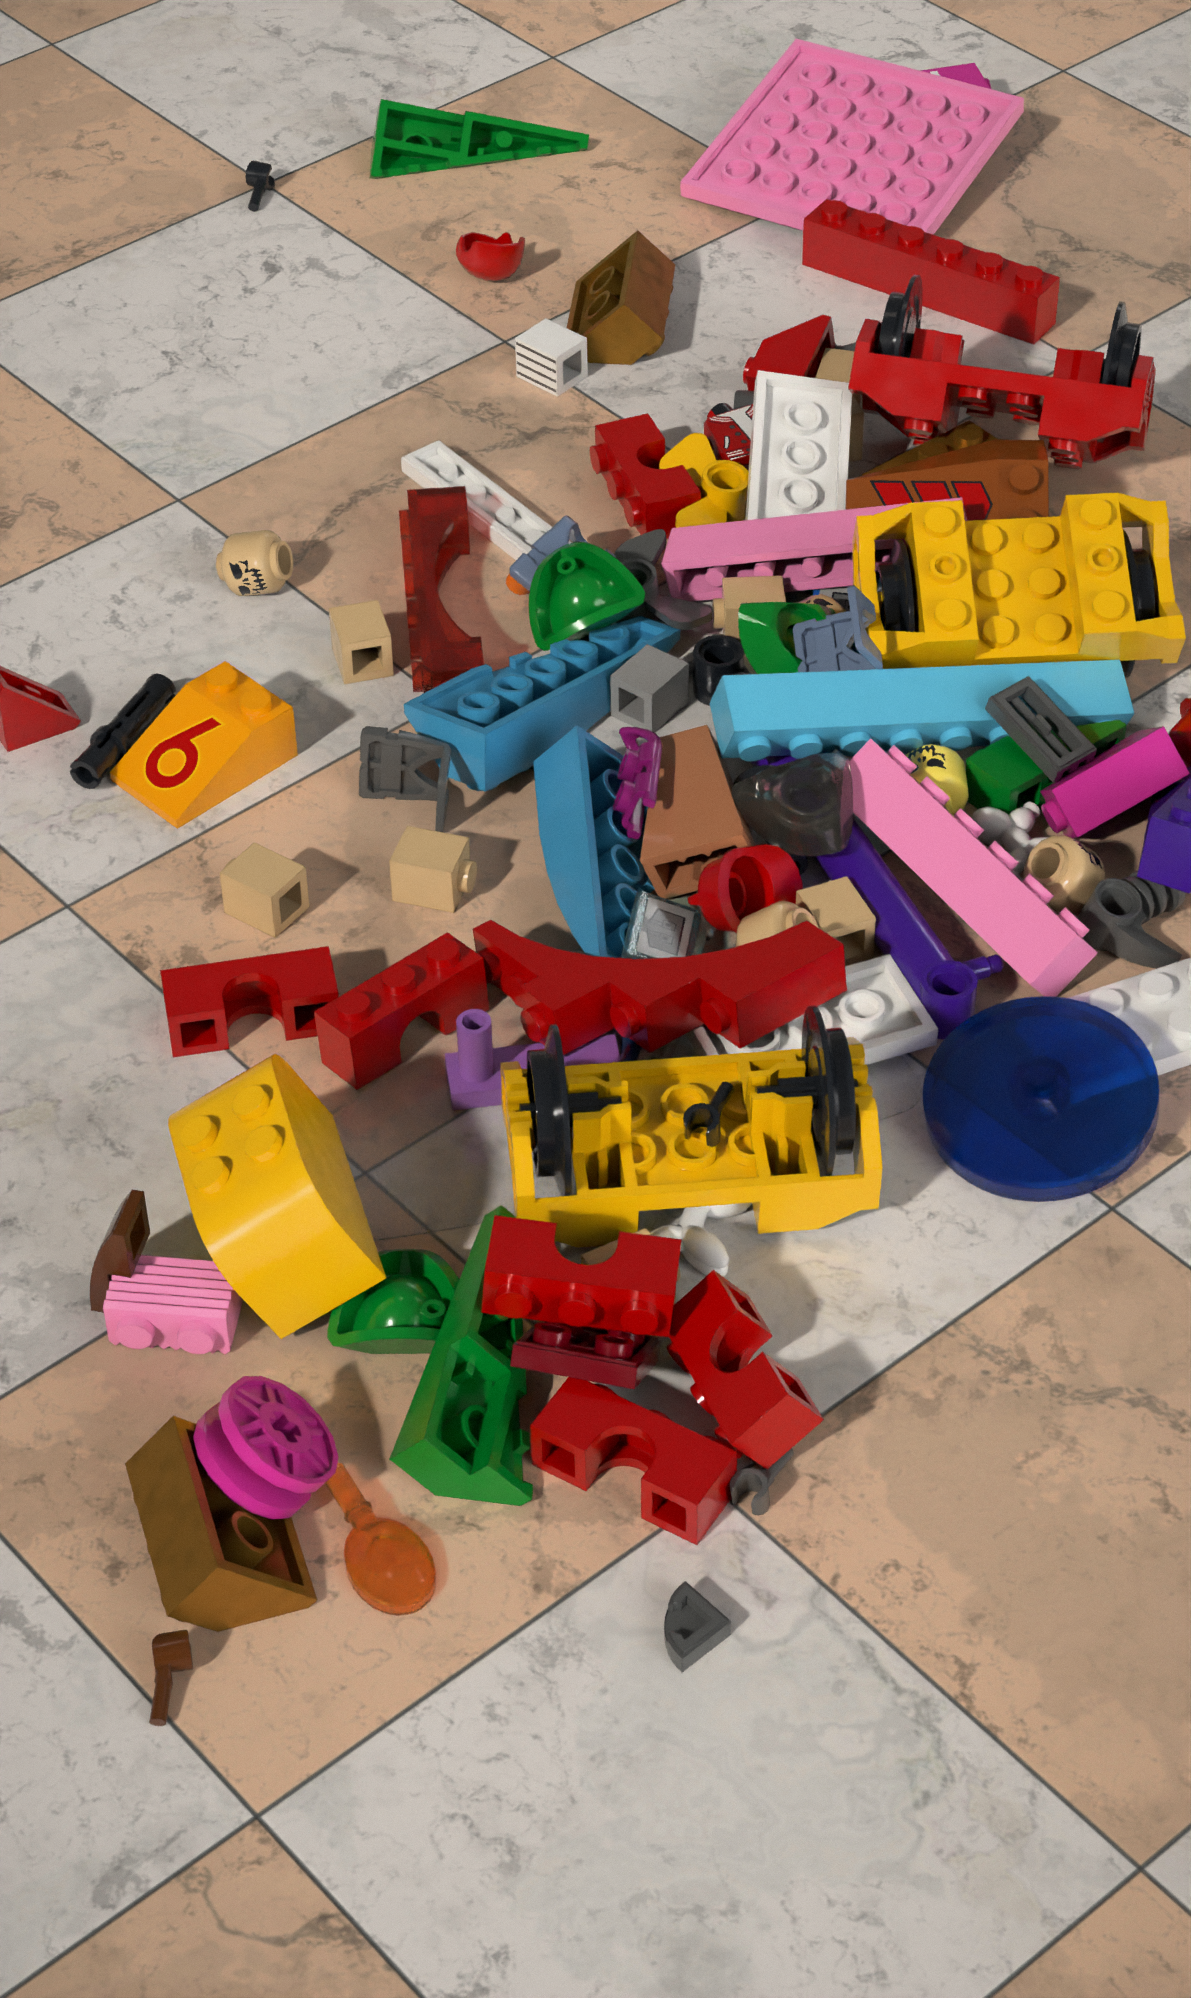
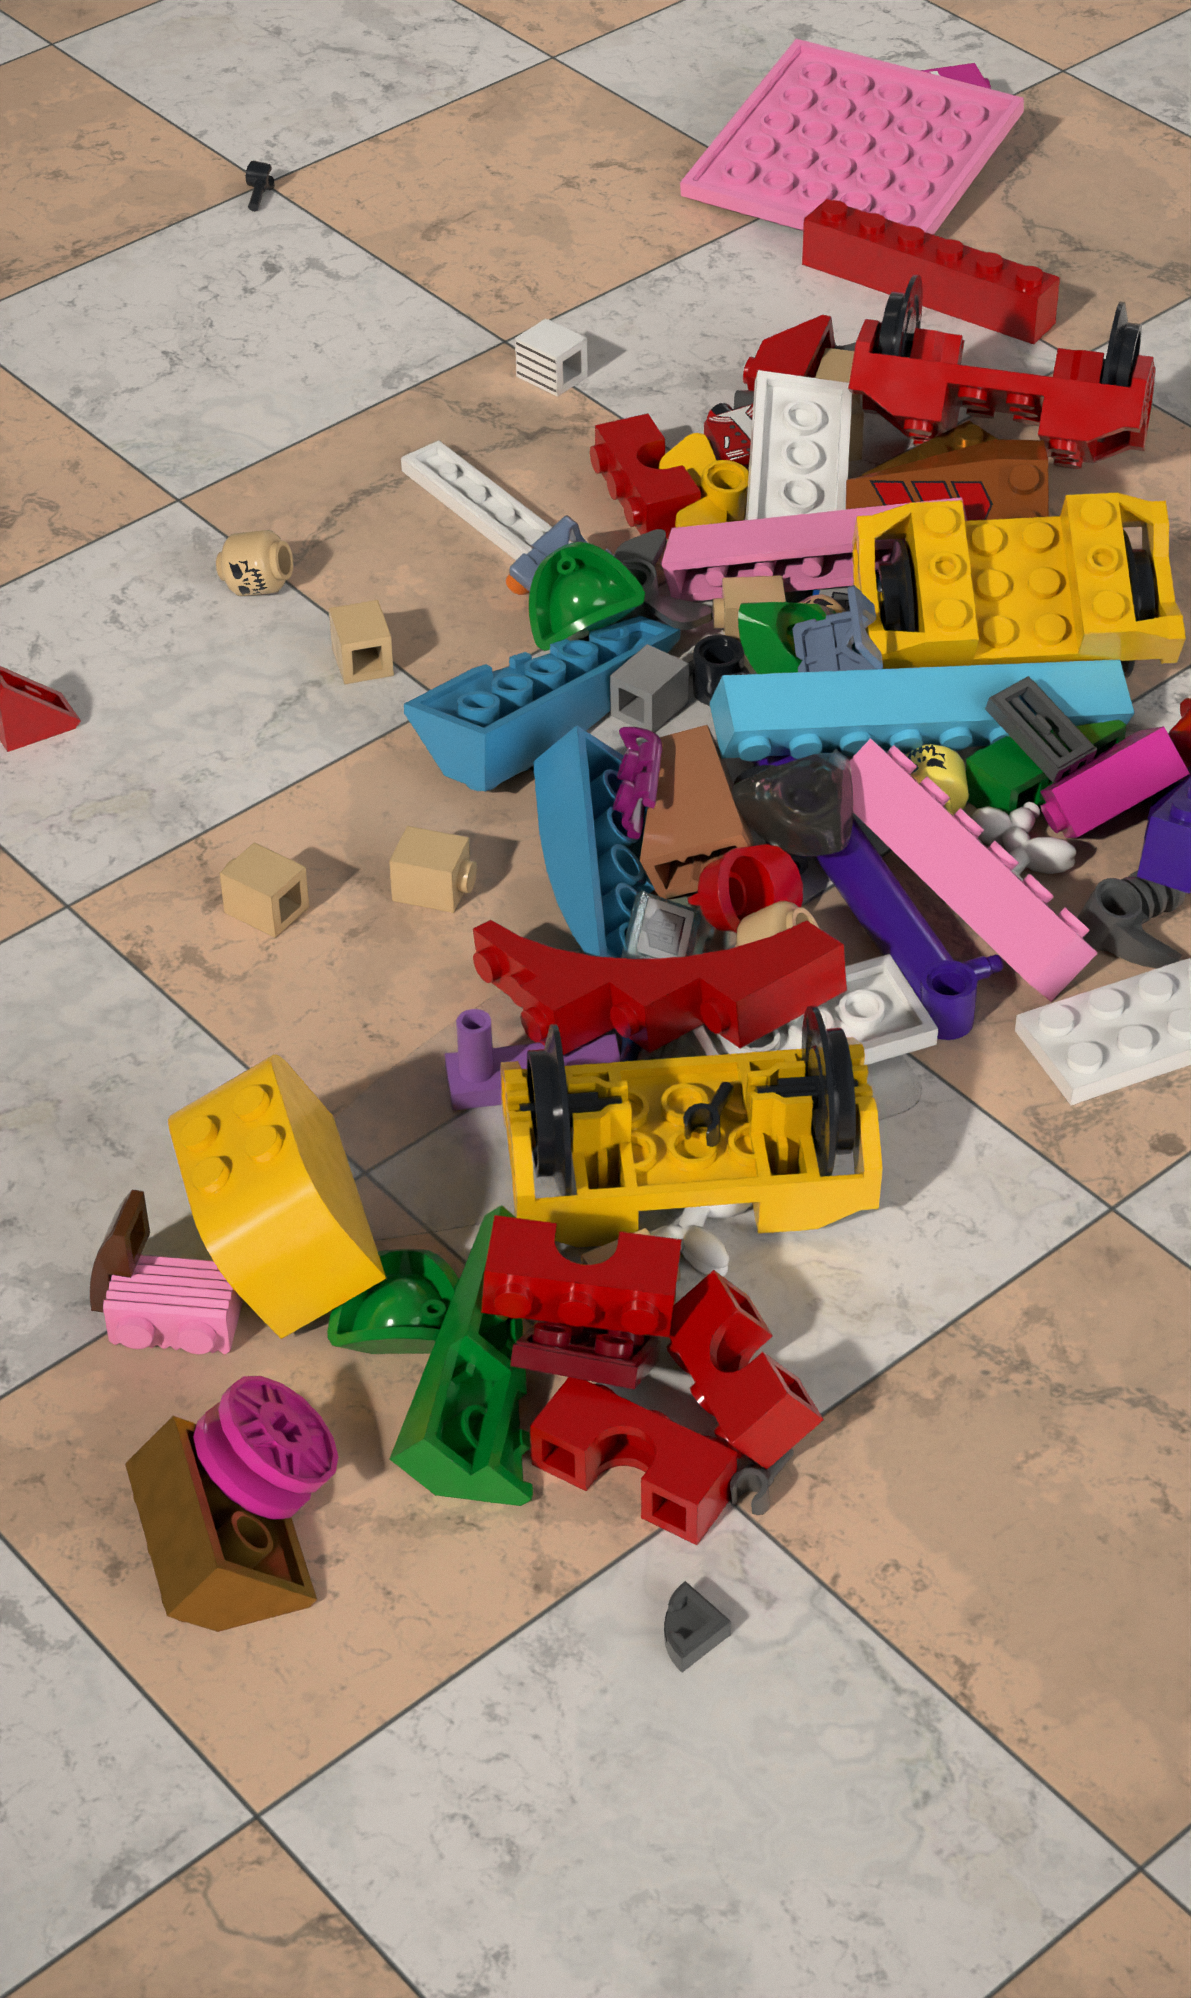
black pin [70,673,176,789] -> none
light orange slope [110,661,298,829] -> none
reddish brown hand [149,1630,193,1726] -> none
red arch [160,946,339,1058] -> none
red arch [314,932,489,1090] -> none
clear orange piece [325,1463,436,1616] -> none
dark grey piece [359,726,451,832] -> none
green wedge [369,99,589,179] -> none
clear red arch [399,486,484,694] -> none
red hair [456,232,525,282] -> none
pearl gold slope [567,230,675,365] -> none
tan brick [796,876,876,966] -> none
clear blue dish [922,996,1160,1202] -> none
tan head [1023,835,1106,914] -> none

